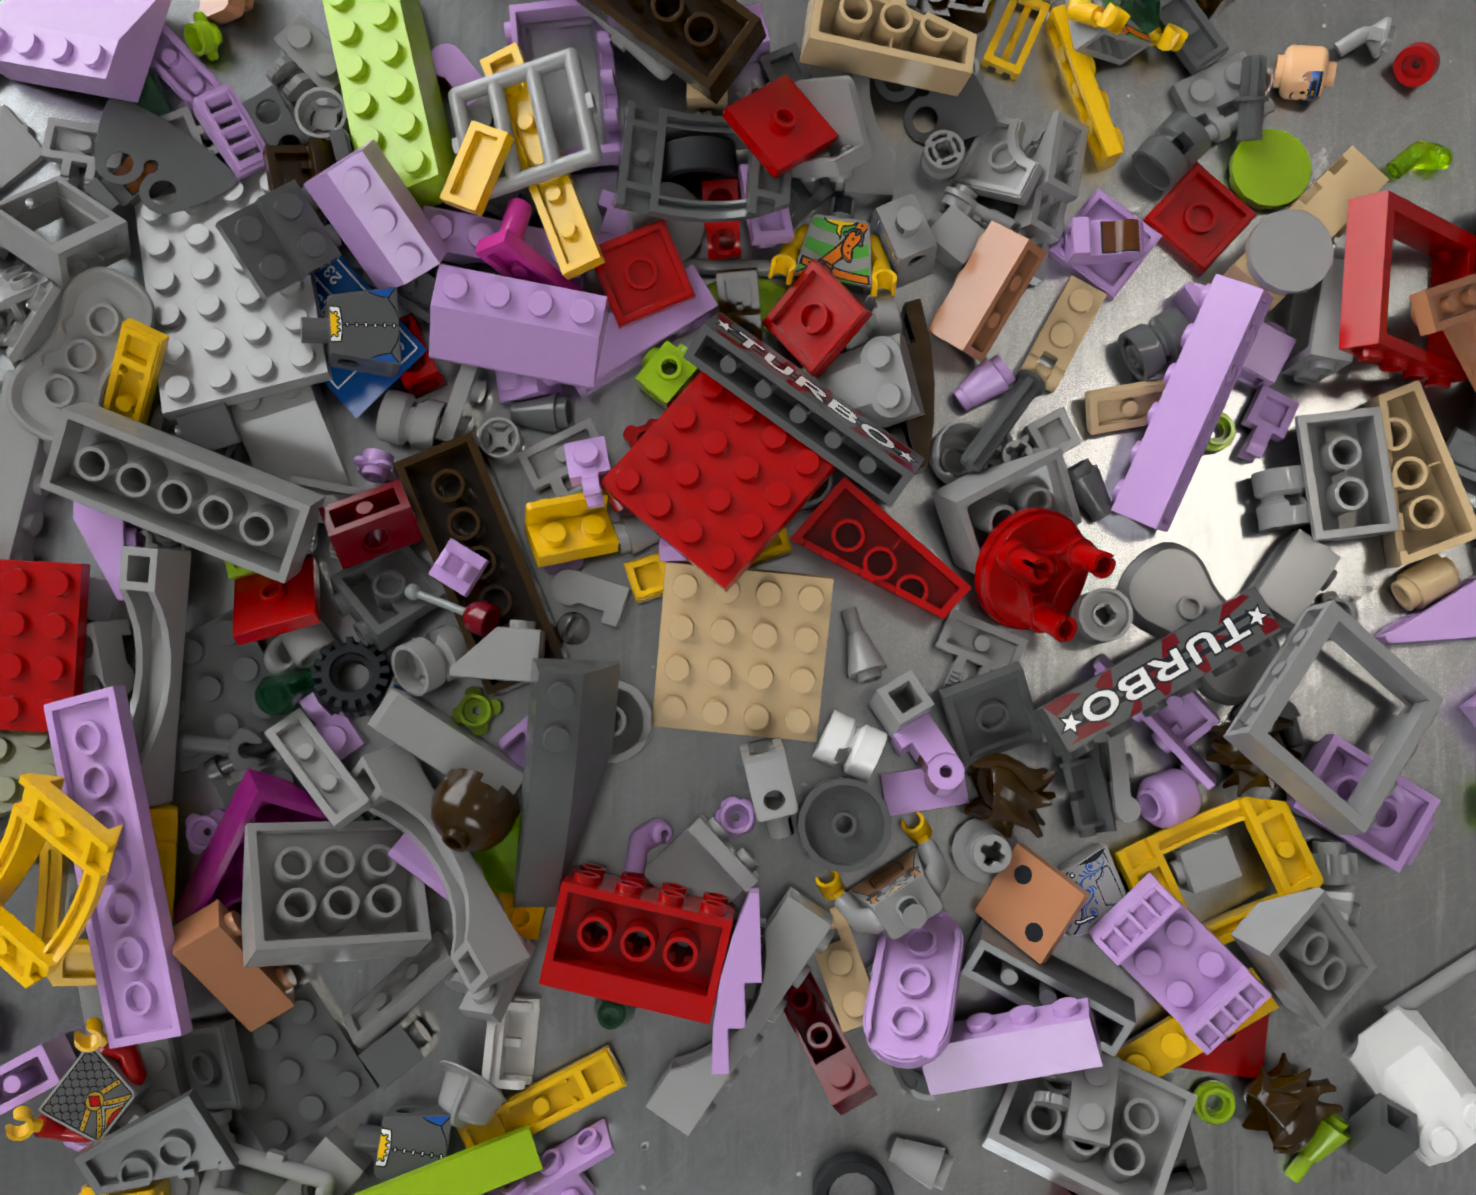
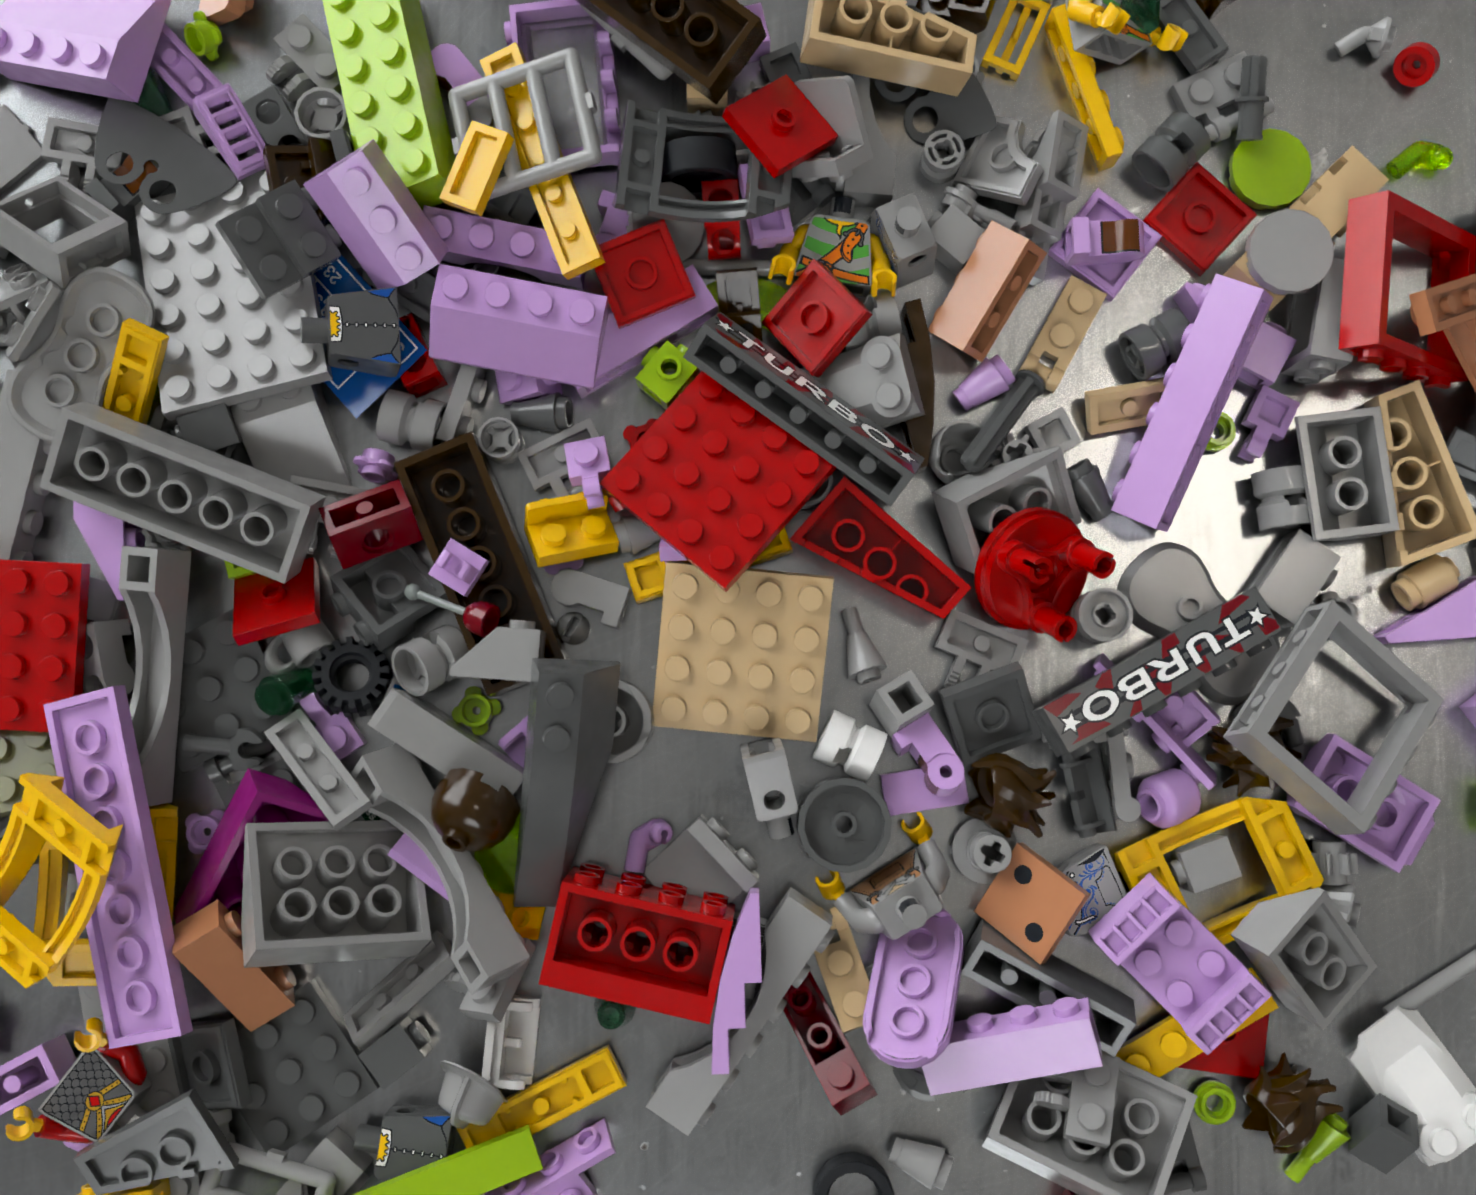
dark pink piece [475,198,585,292] -> none
lavender plate [715,796,756,838] -> none
light nougat head [1273,45,1337,101] -> none

